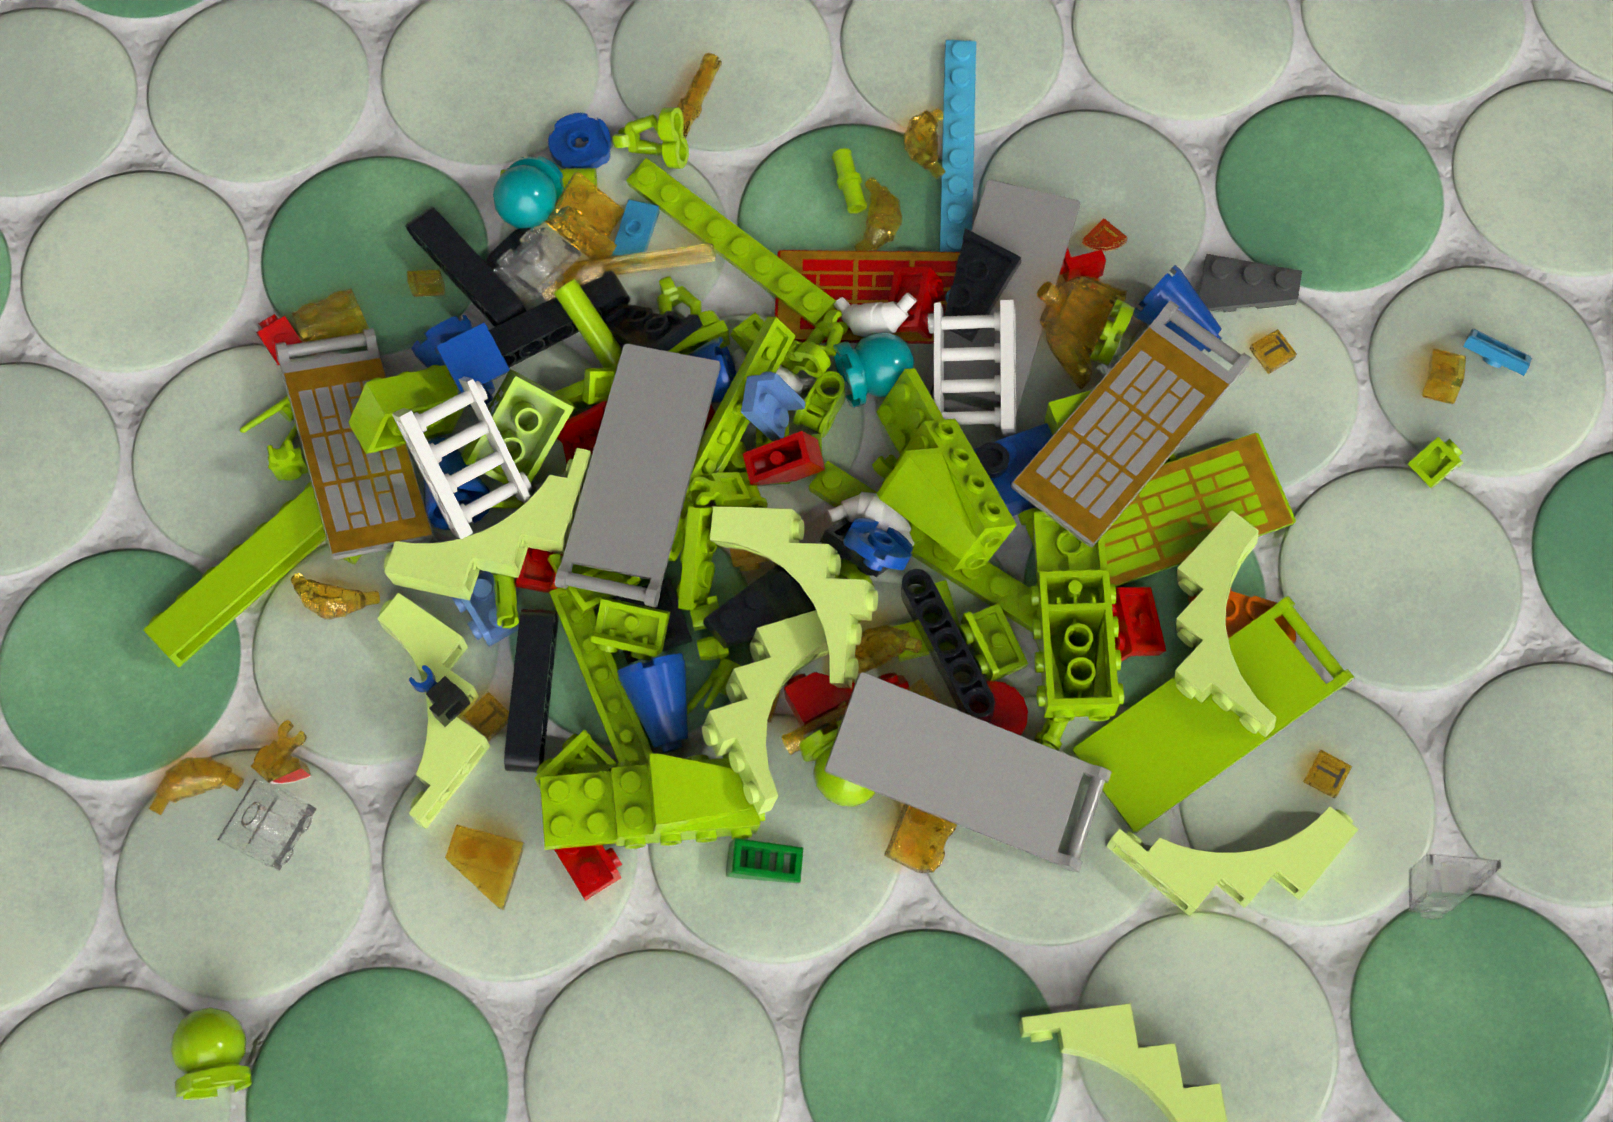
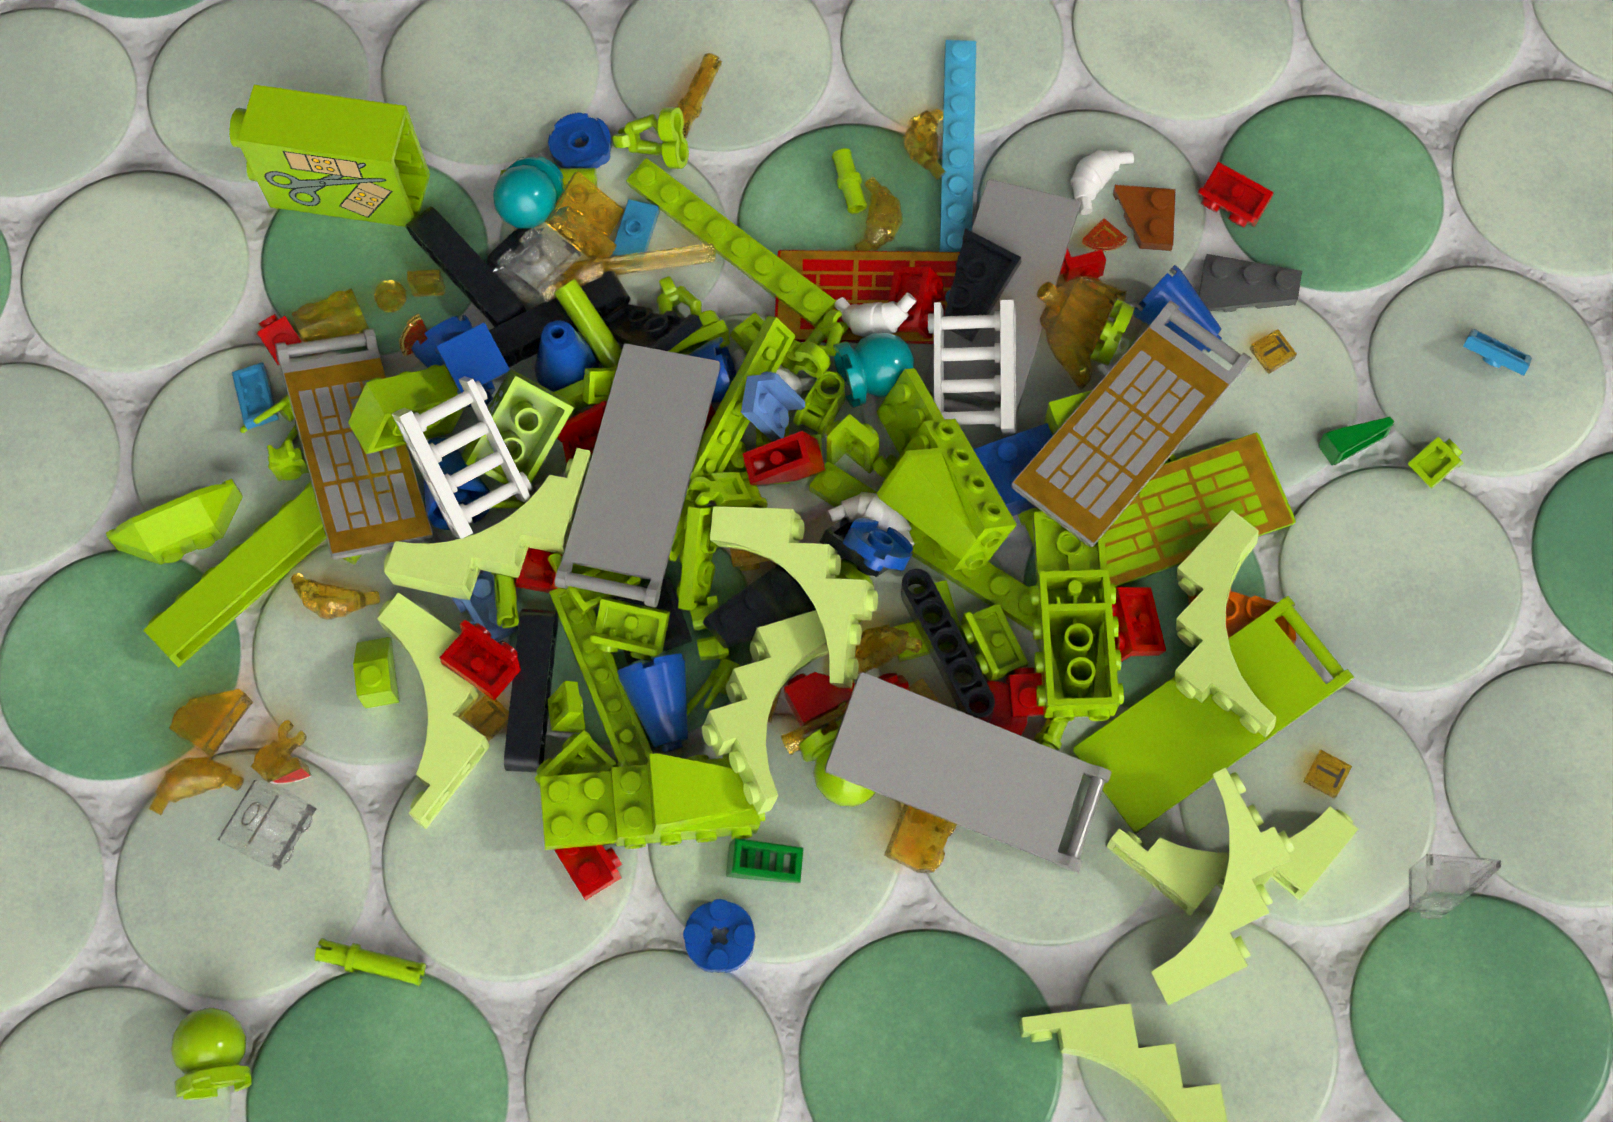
pearl dark grey piece [409,665,471,727] -> none
clear yellow wing [445,824,525,910] -> none
black tile [976,442,1009,478] -> none
clear yellow bracket [1422,349,1466,404] -> none
none -> lime wedge [106,479,243,565]
none -> clear yellow slope [169,689,253,758]
none -> lime brick [229,84,430,227]
none -> dark azure plate [232,362,279,430]
none -> lime pin [314,938,426,986]
none -> lime slope [353,637,399,709]
none -> clear yellow plate [374,280,407,312]
none -> tile [399,314,428,357]
none -> red bracket [439,619,521,701]
none -> blue cone [535,320,599,392]
none -> lime bracket [548,681,585,733]
none -> blue plate [683,899,756,973]
none -> lime bracket [826,414,879,474]
none -> red bracket [1006,668,1044,718]
none -> white piece [1070,150,1134,215]
none -> dark orange wing [1113,185,1176,251]
none -> yellowish green arch [1151,767,1295,1005]
none -> red bracket [1197,162,1274,228]
none -> green slope [1318,416,1394,465]

